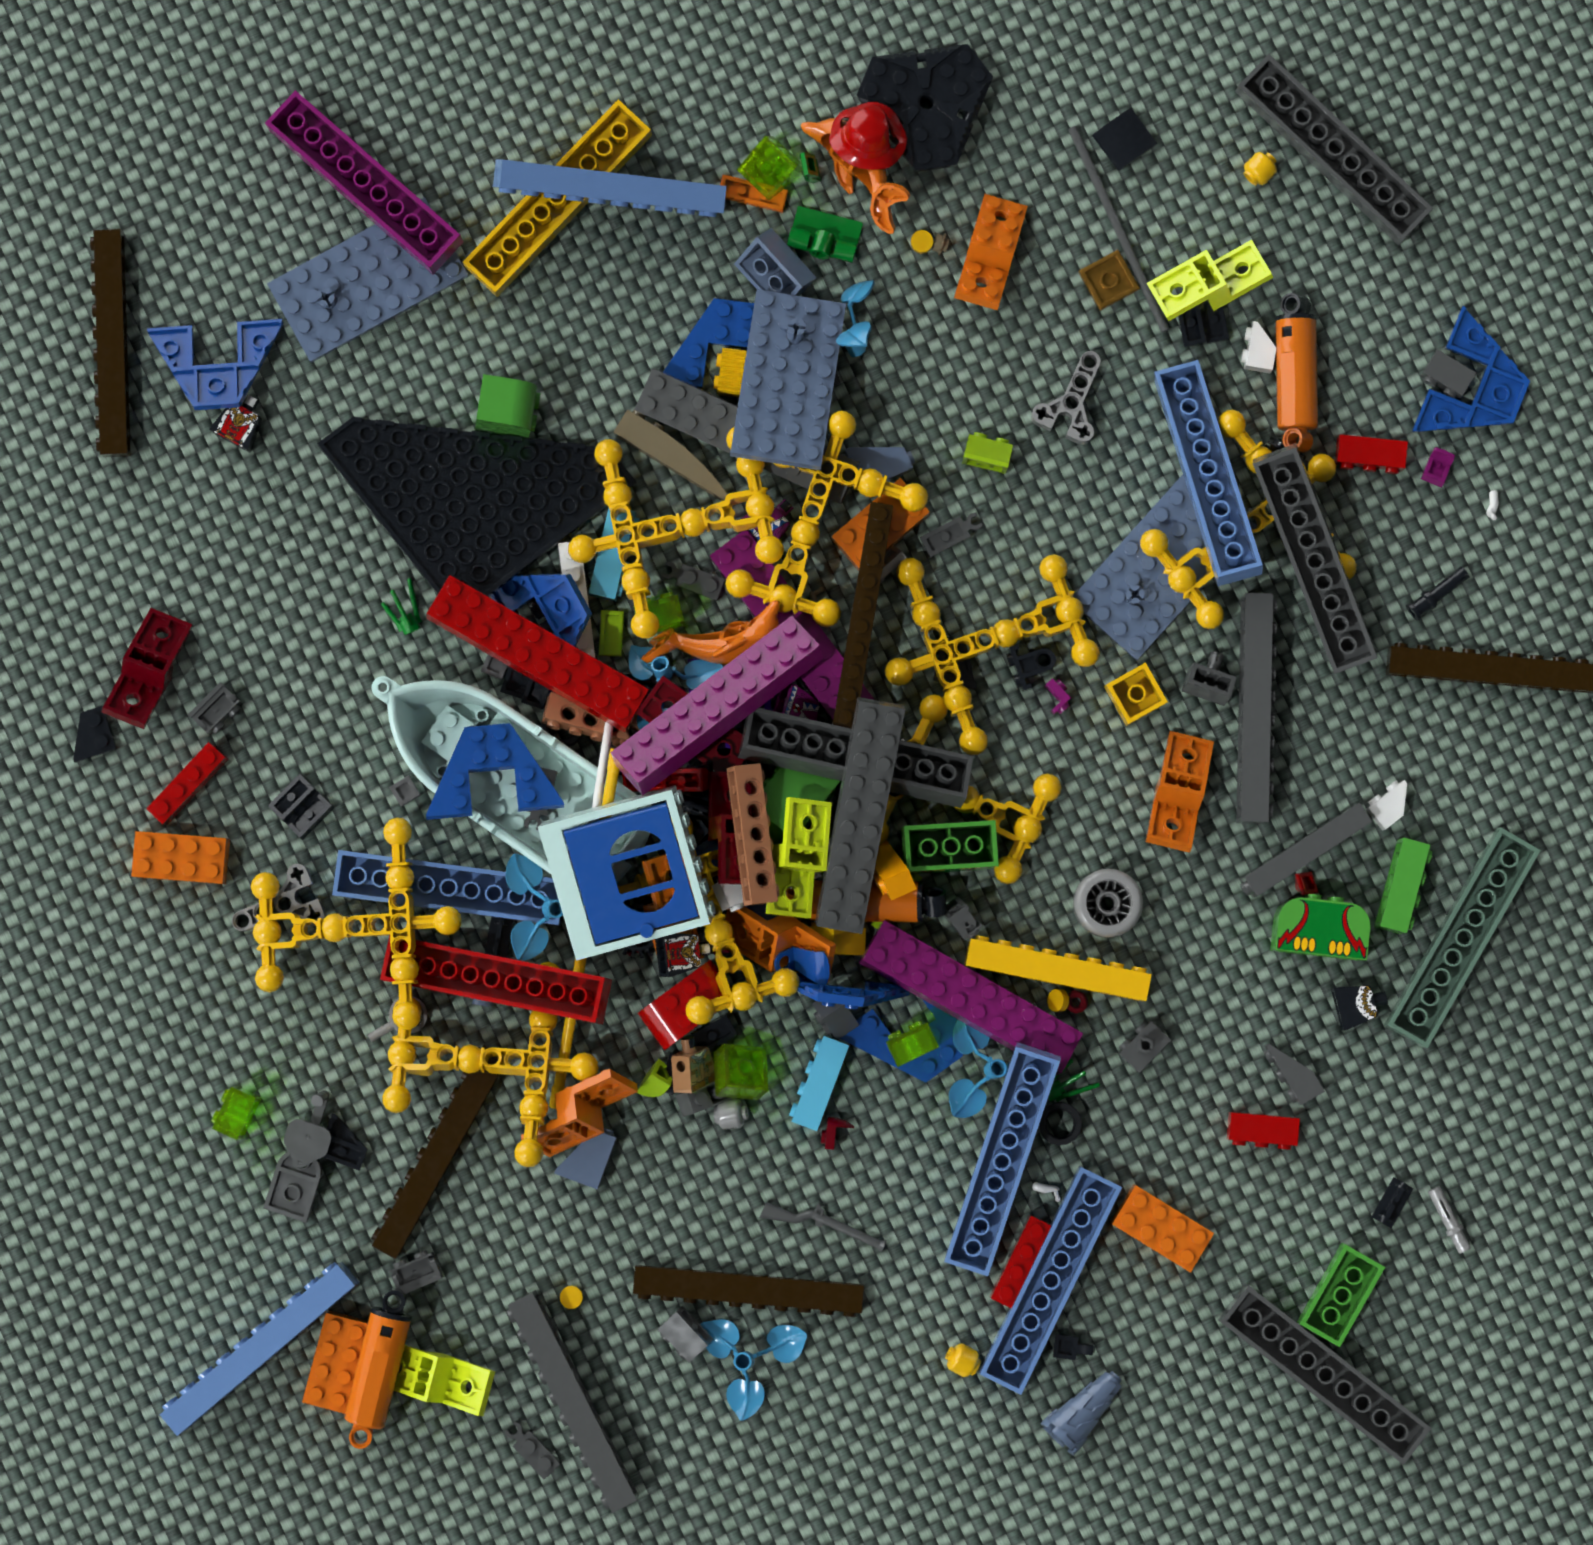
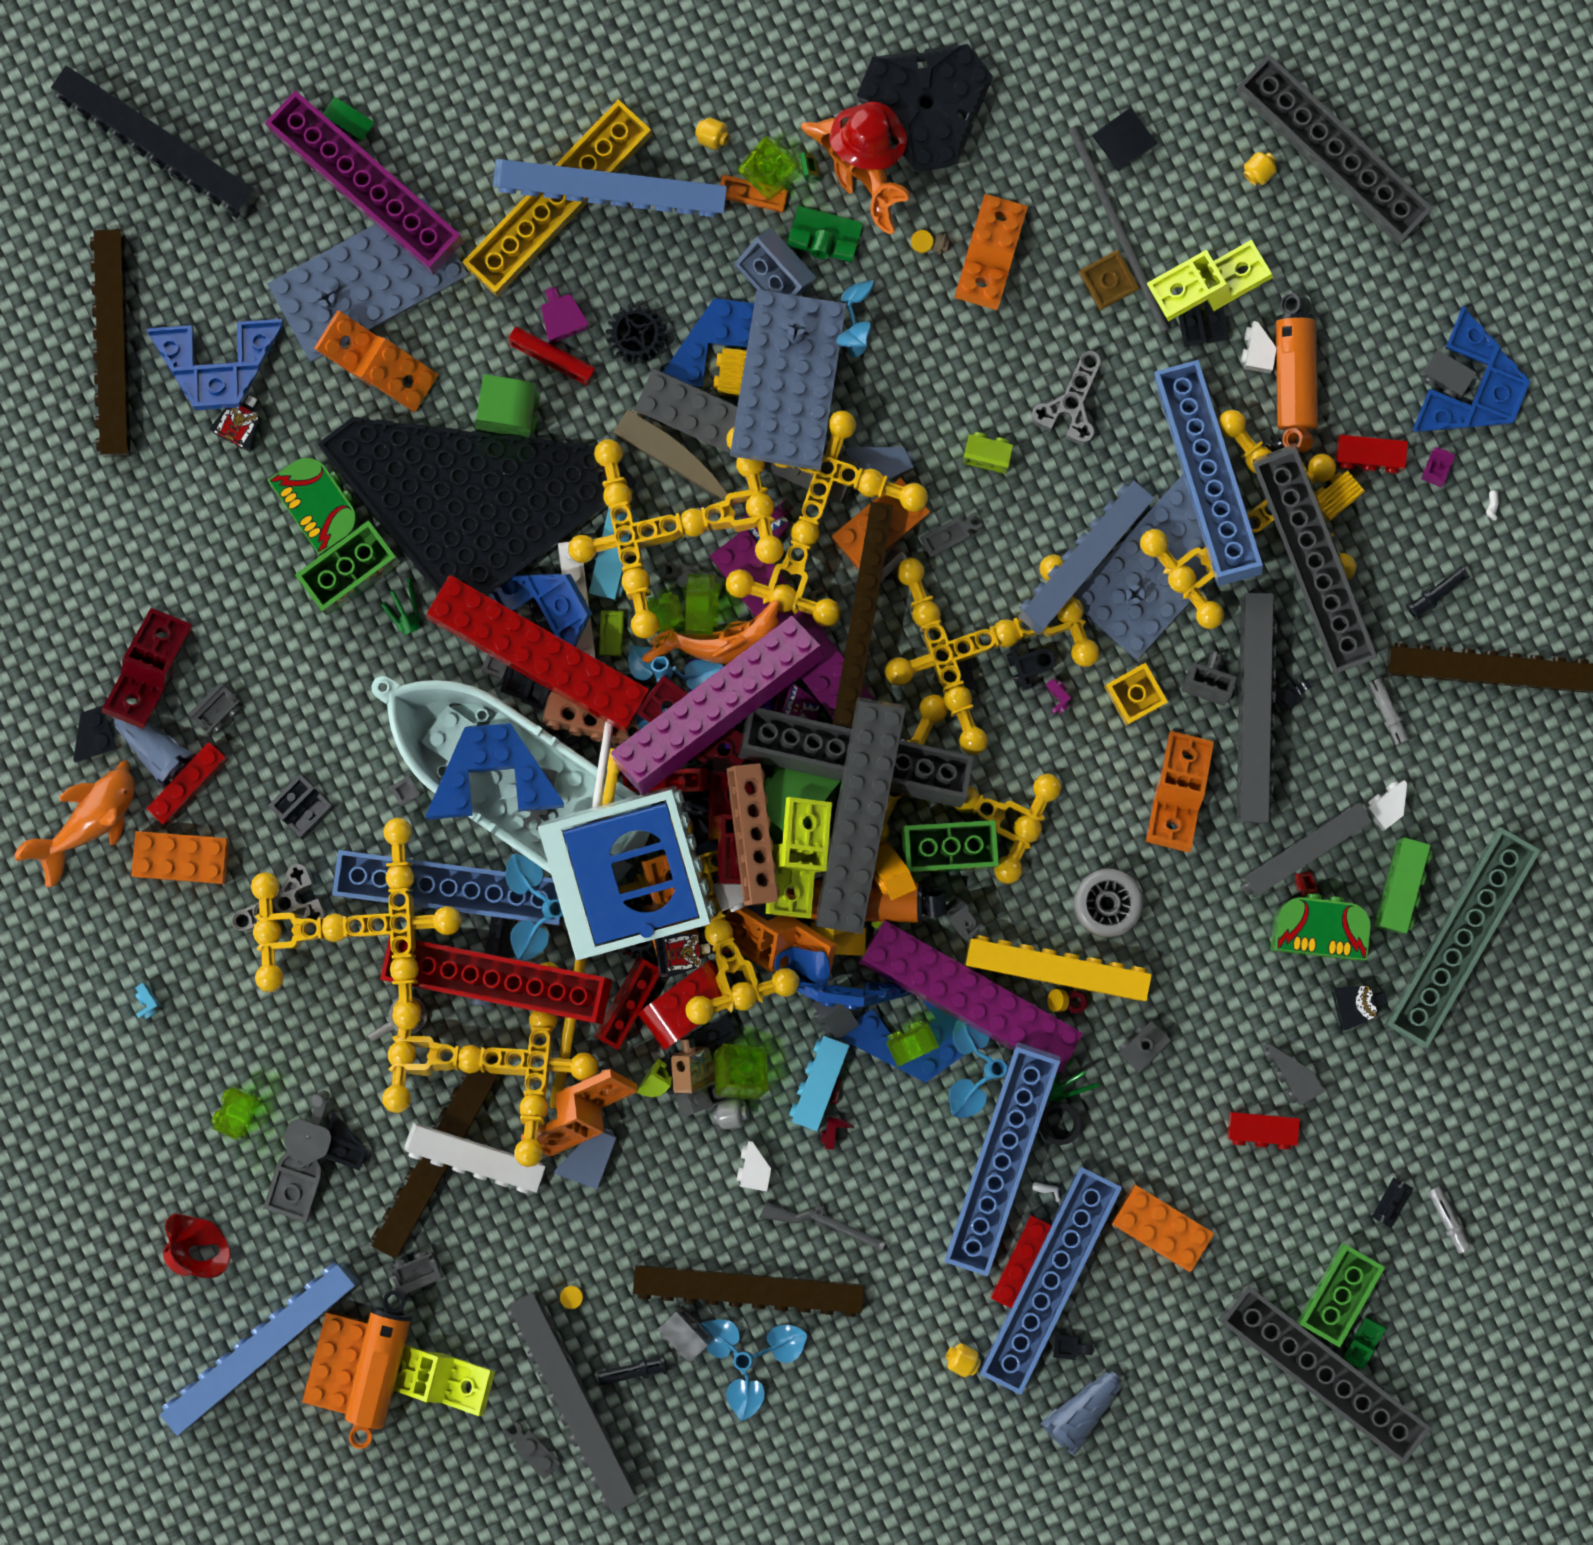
none -> orange animal [15,760,135,888]
none -> black brick [51,65,260,220]
none -> sand blue cone [113,717,195,788]
none -> medium azure bracket [135,983,161,1019]
none -> red piece [163,1212,231,1278]
none -> brick [268,458,360,556]
none -> bright green brick [295,521,399,615]
none -> orange bracket [314,310,439,412]
none -> green slope [323,97,374,141]
none -> white brick [404,1122,545,1194]
none -> red brick [508,326,596,386]
none -> magenta torso [541,286,590,344]
none -> red brick [594,957,659,1050]
none -> black pin [597,1354,668,1386]
none -> black gear [606,304,667,365]
none -> clear neon green brick [685,574,719,635]
none -> yellow head [695,117,730,151]
none -> white slope [737,1141,771,1191]
none -> dark red piece [830,1077,842,1104]
none -> sand blue brick [1018,481,1154,634]
none -> black plate [1275,679,1313,713]
none -> yellow brick [1315,471,1365,523]
none -> green slope [1342,1316,1386,1370]
none -> light grey pin [1368,677,1410,745]

